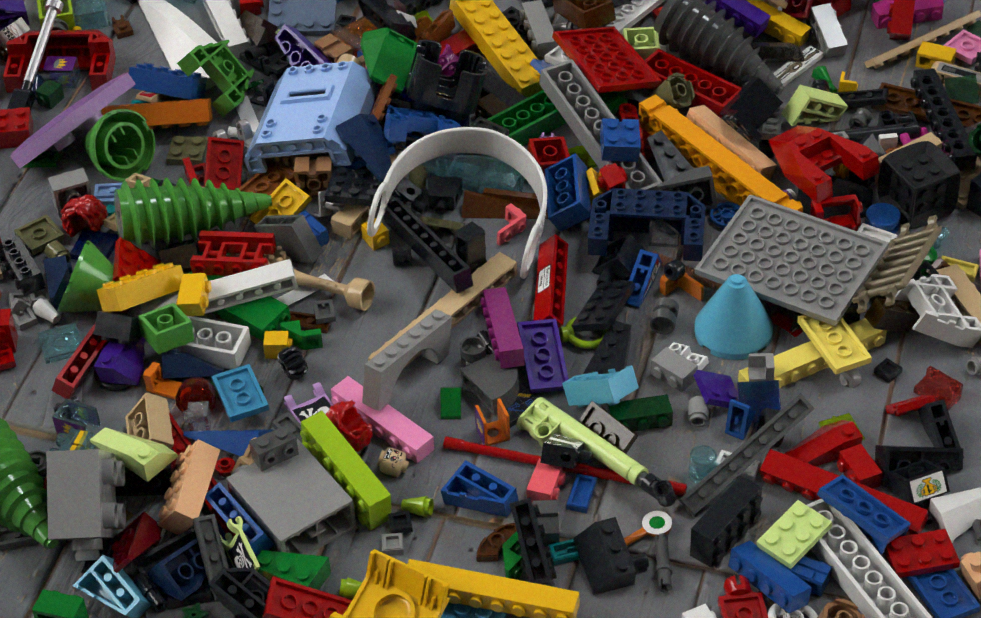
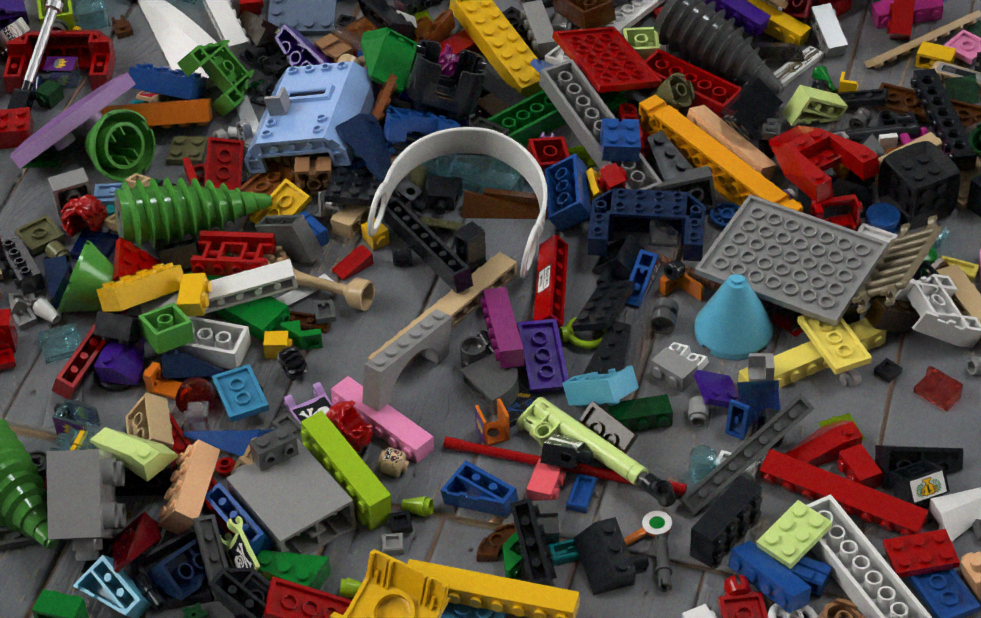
green slope [440,387,462,419] -> none
coral bracket [497,203,527,246] -> none
blue plate [817,474,911,555] -> none
red plate [885,395,935,416] -> none
black slope [918,399,964,458] -> none
none -> light grey panel [264,87,291,116]
none -> red slope [332,245,374,281]

